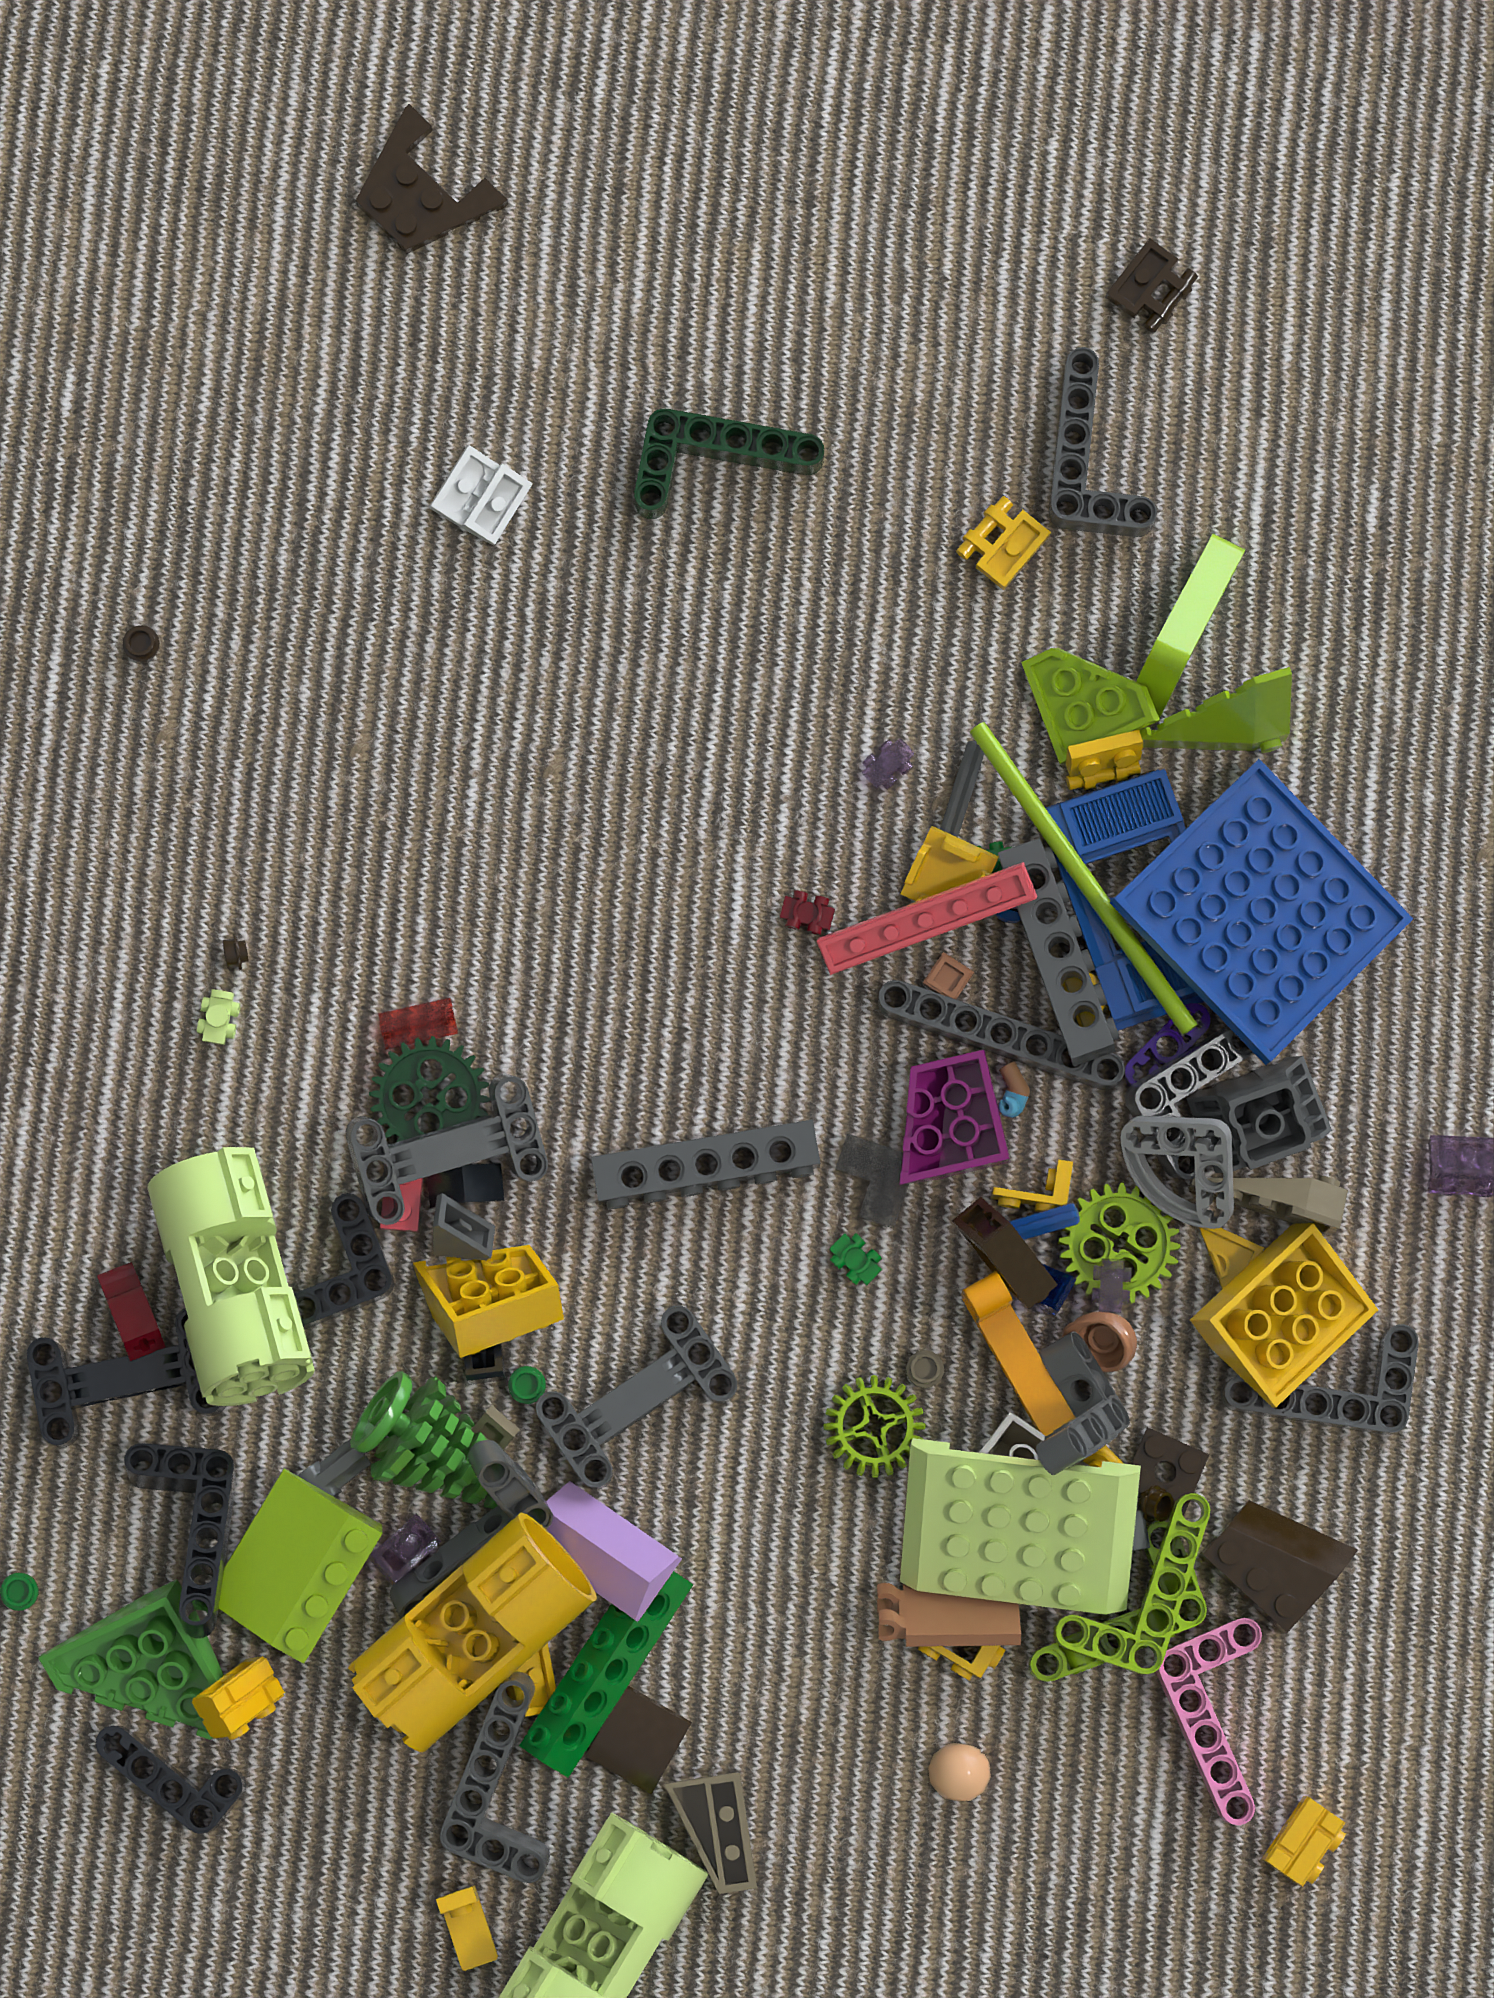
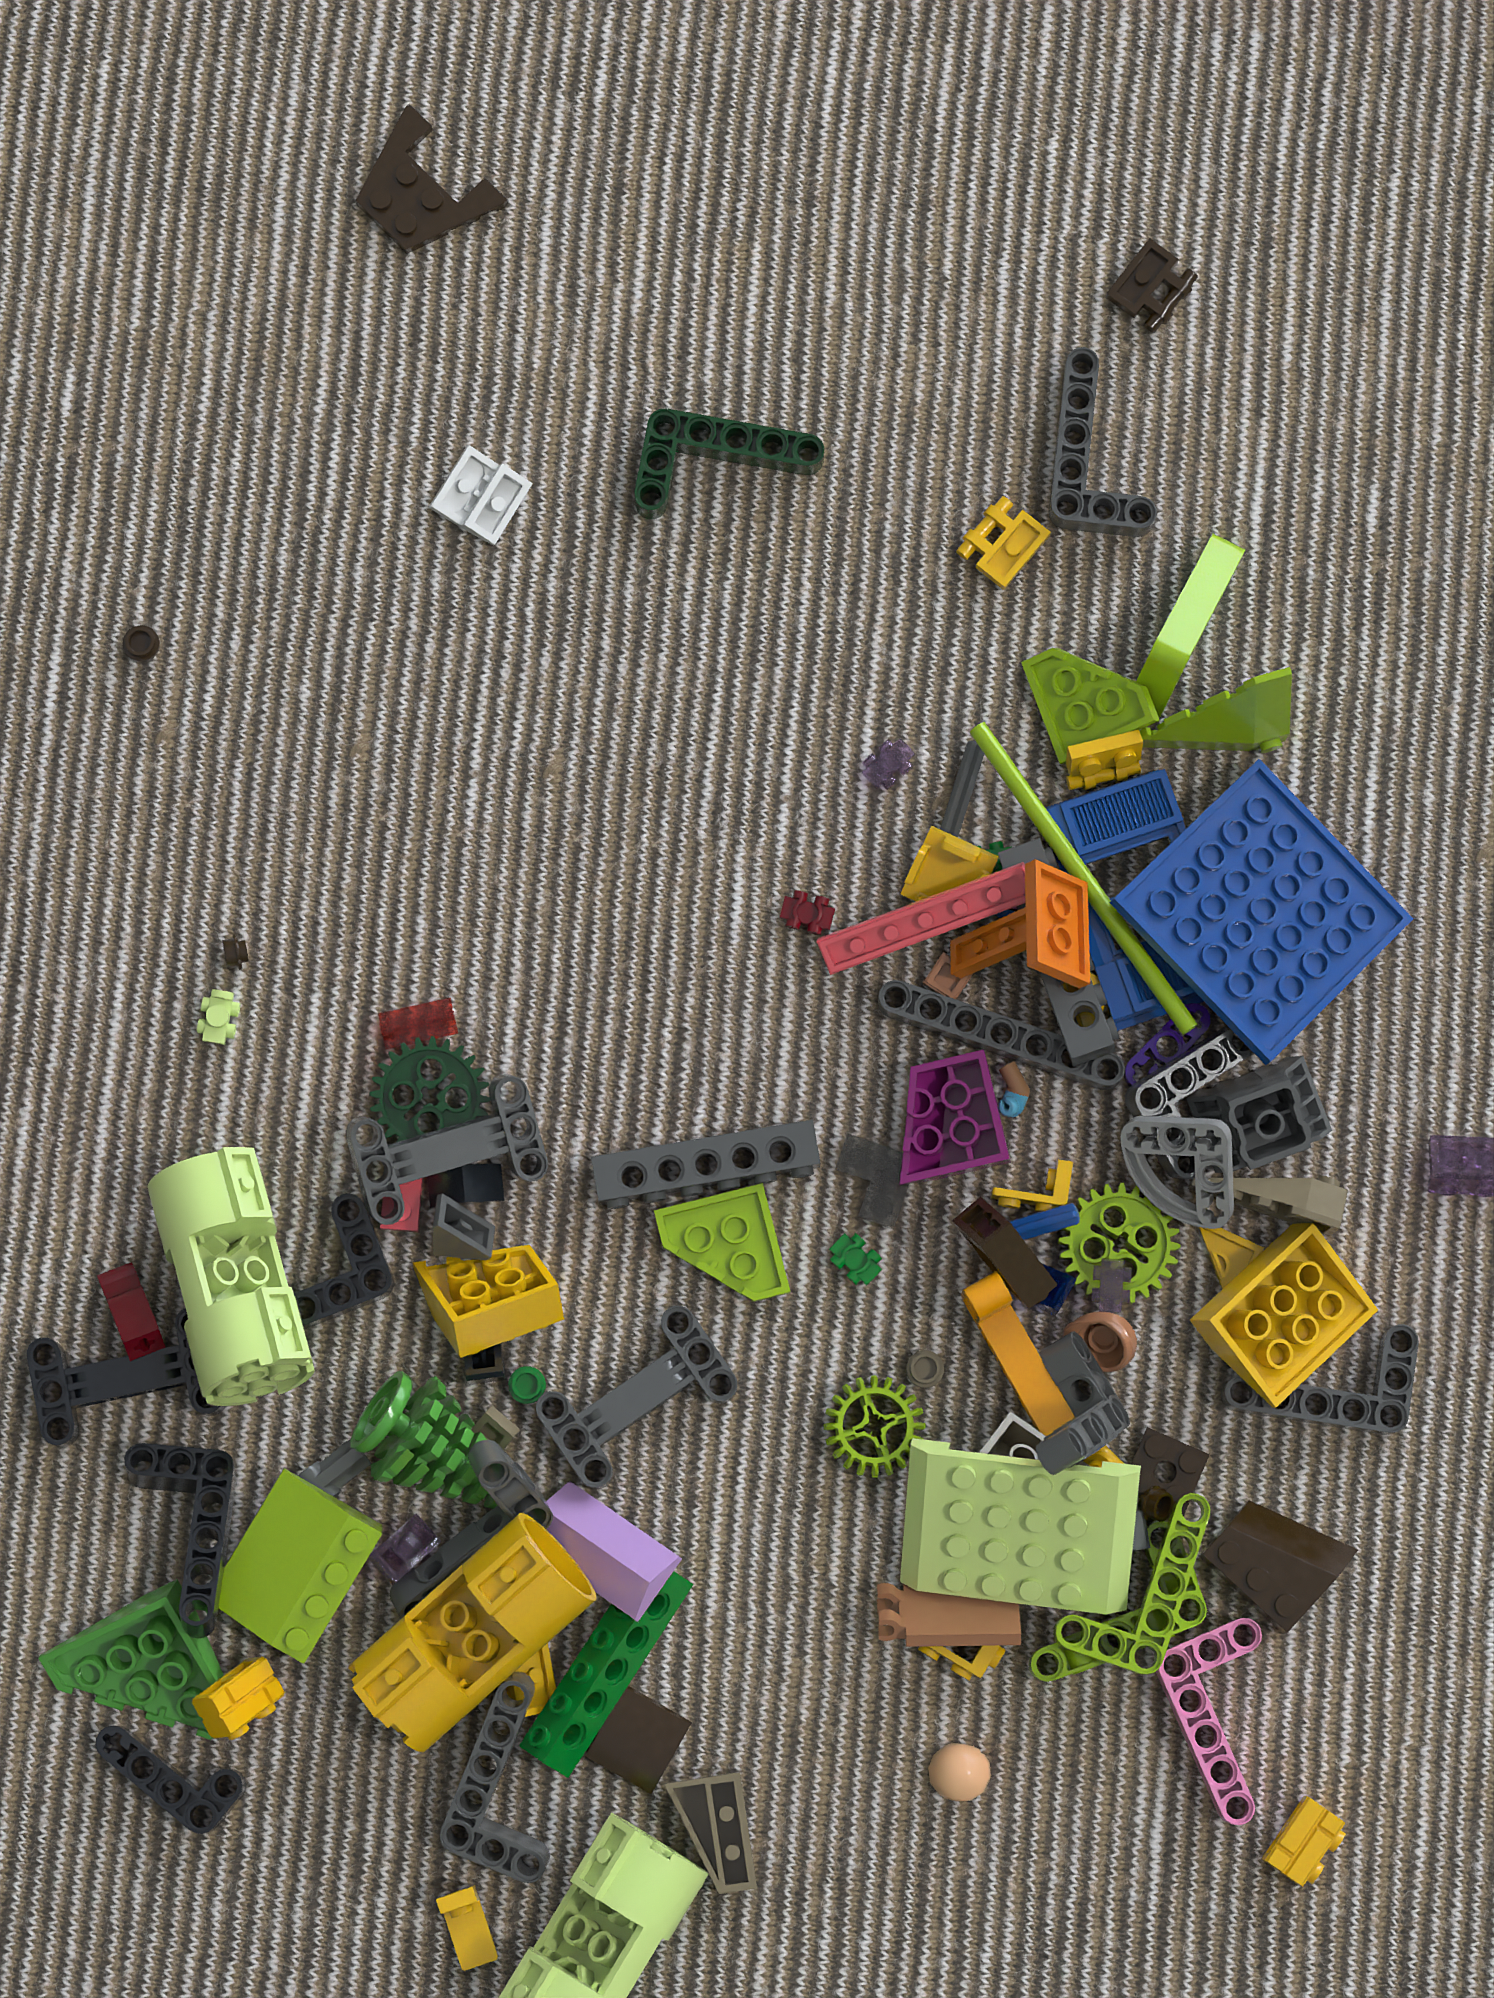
green plate [0,1573,39,1611] -> none
none -> lime plate [654,1183,791,1302]
none -> orange piece [950,859,1090,988]

